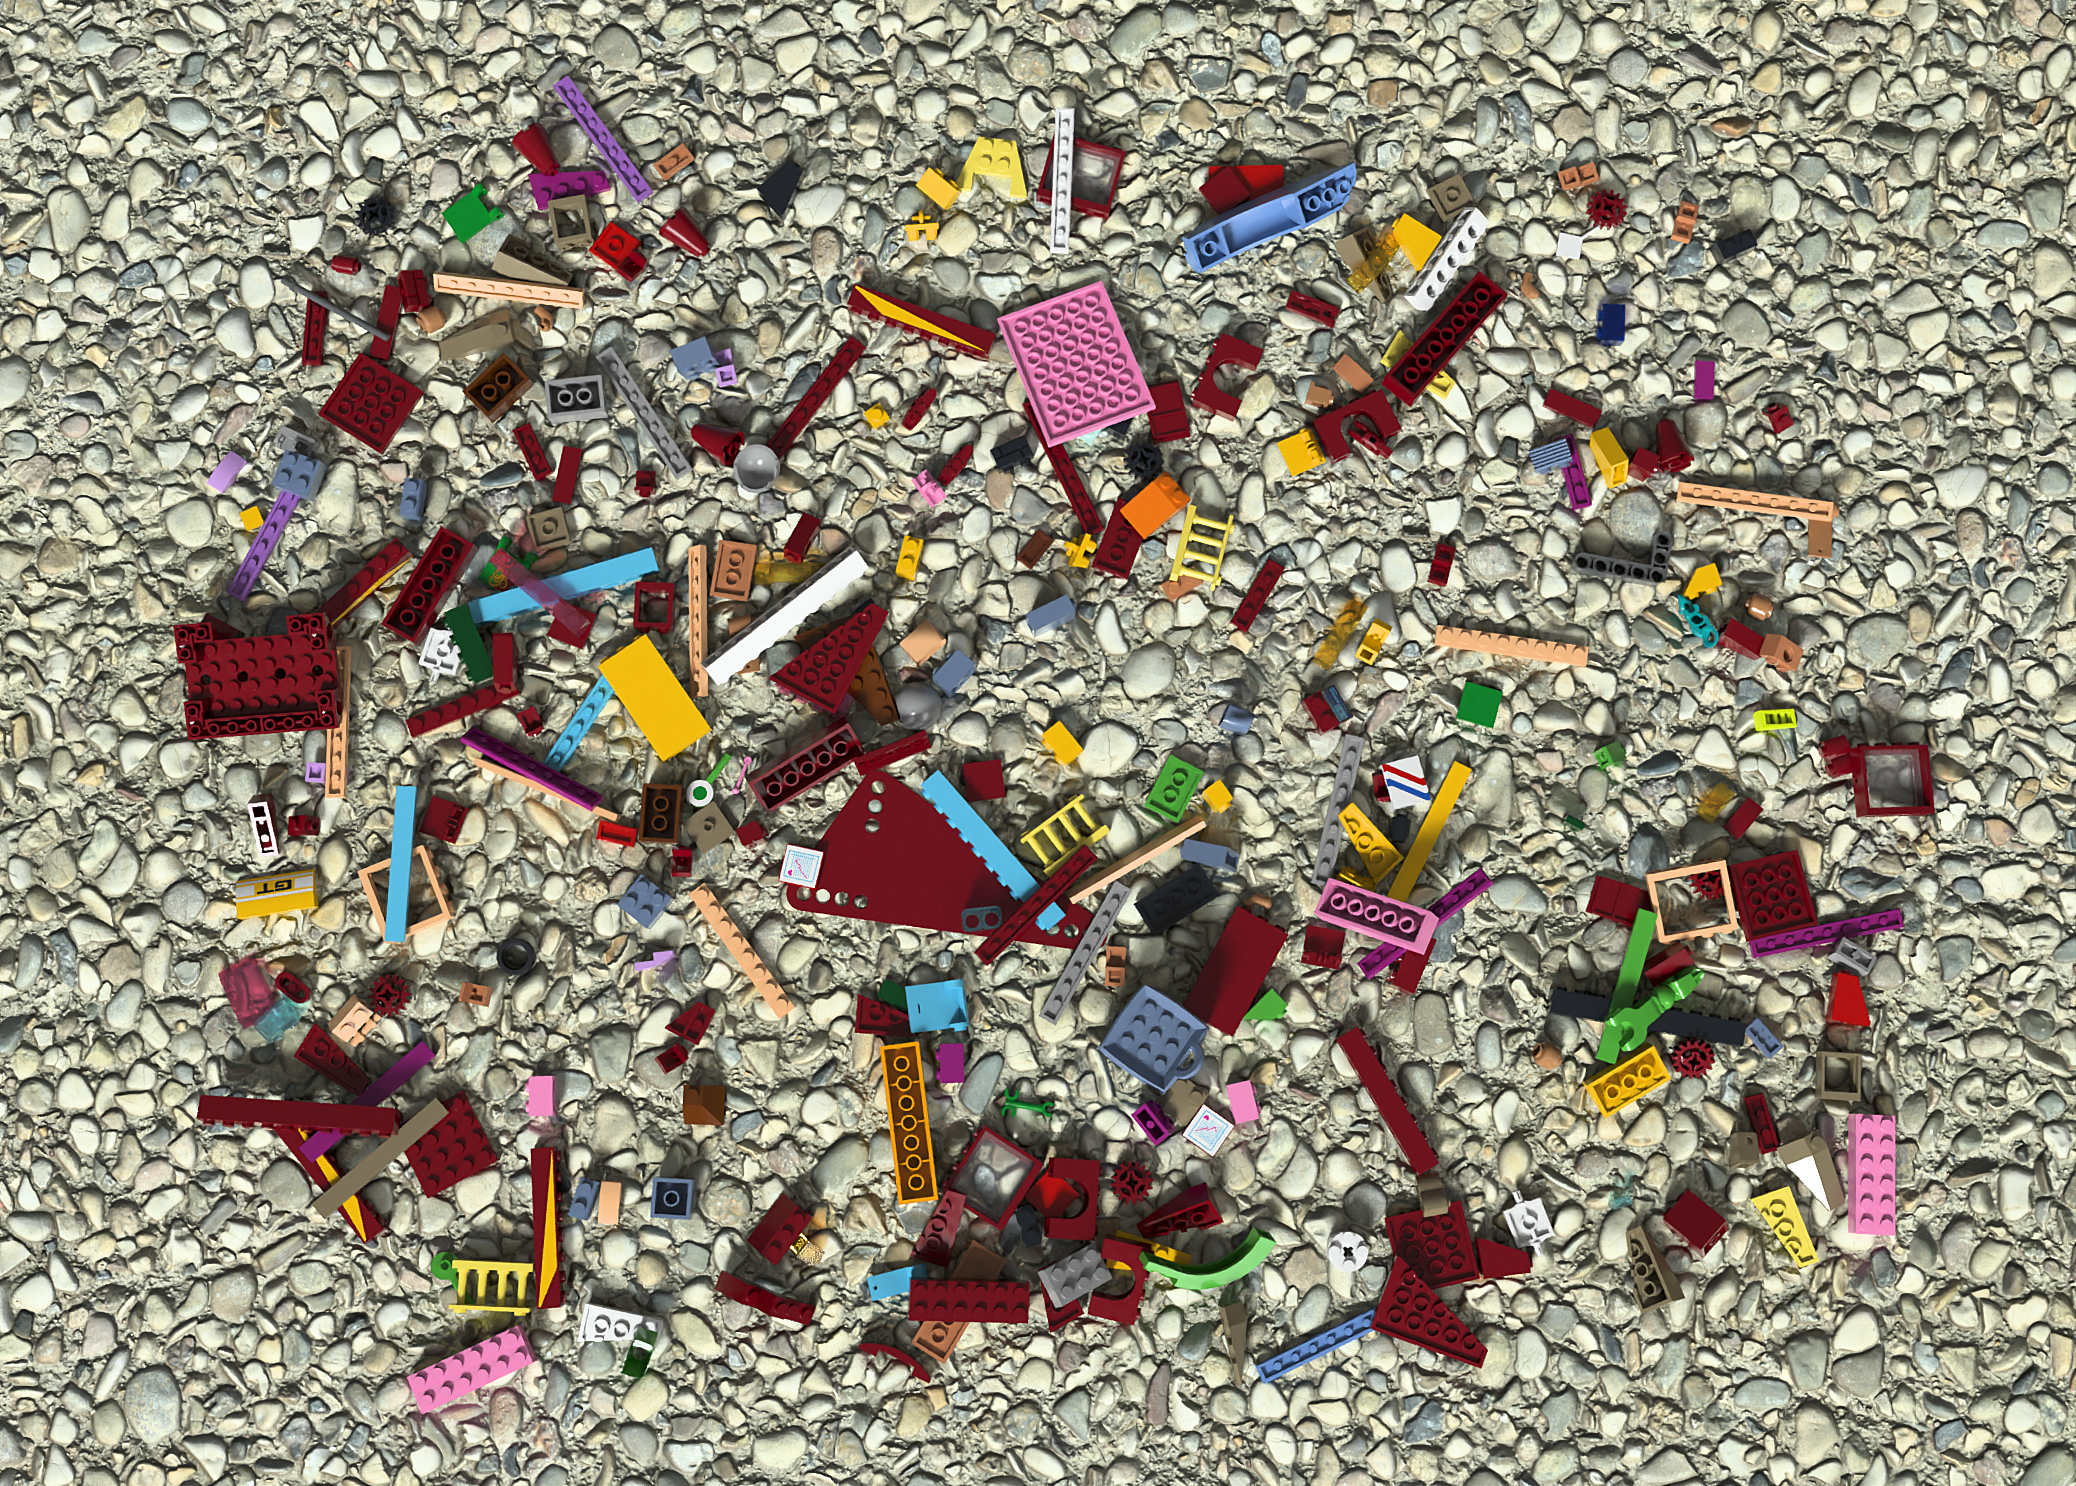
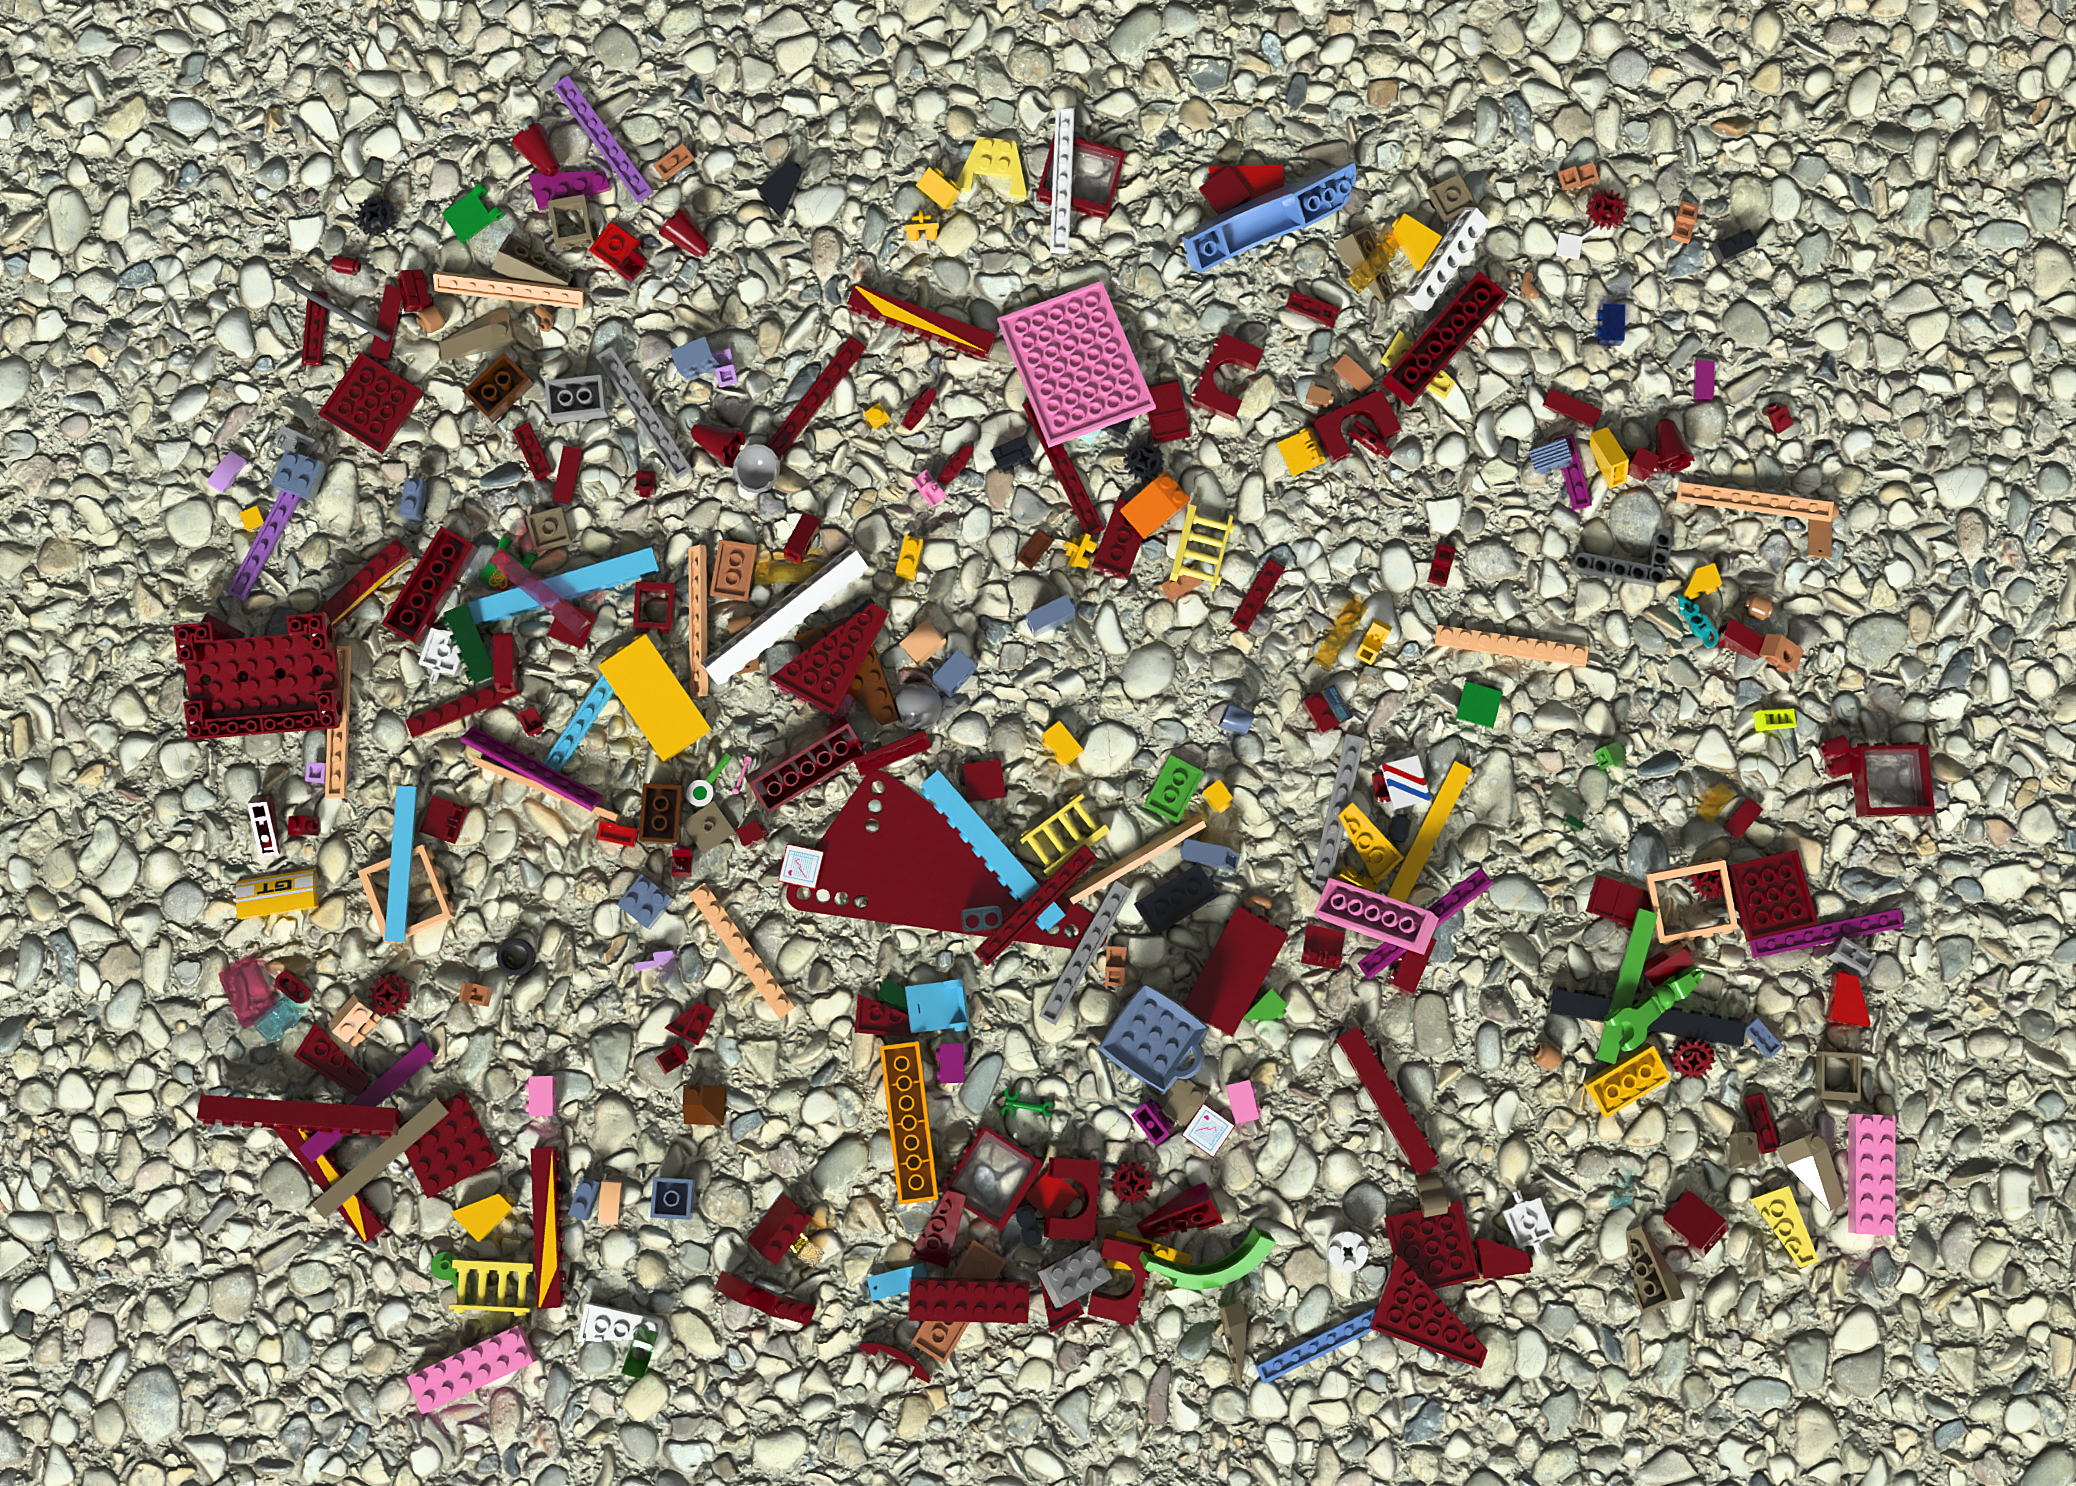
none -> yellow slope [451,1193,516,1242]

